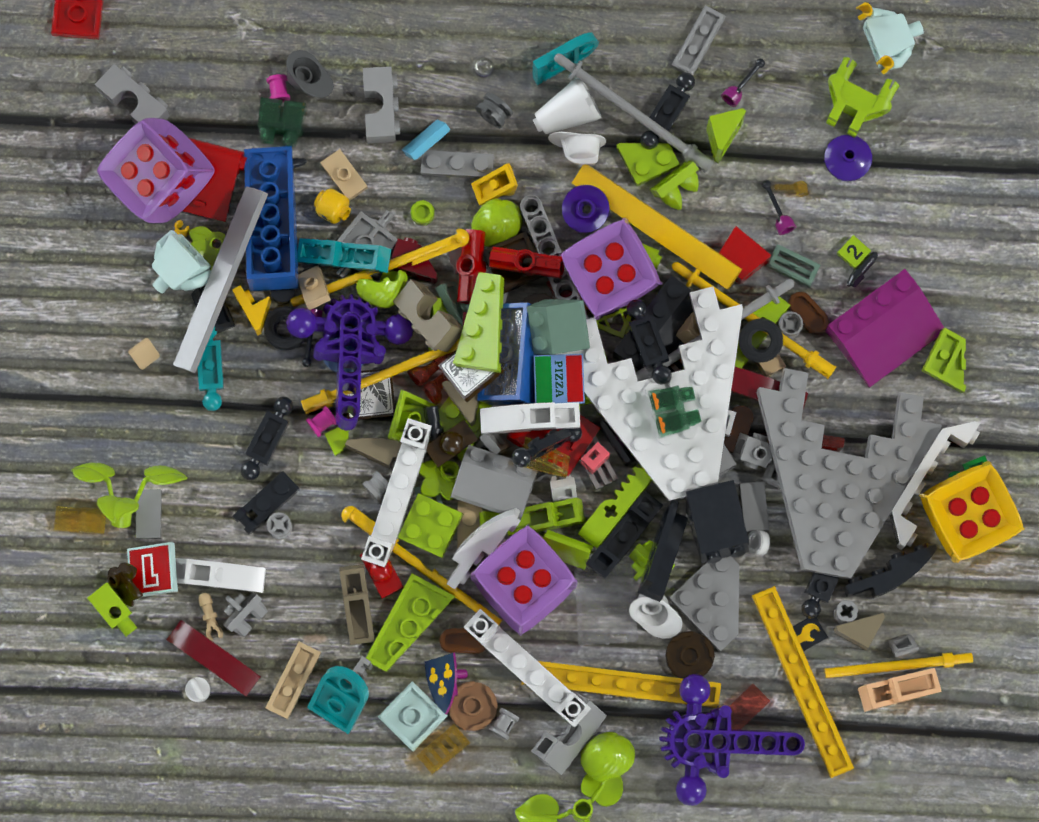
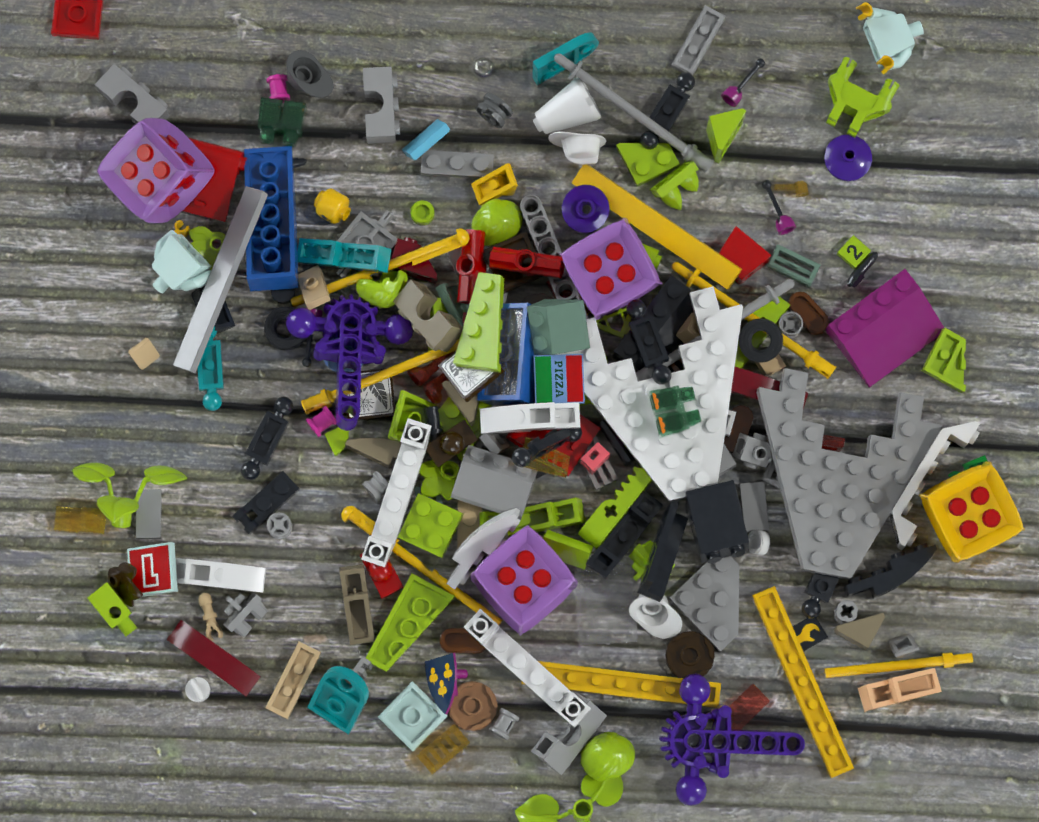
yellow slope [232,285,271,336] -> none
tan plate [320,149,368,201] -> none
white tile [550,475,577,502] -> none

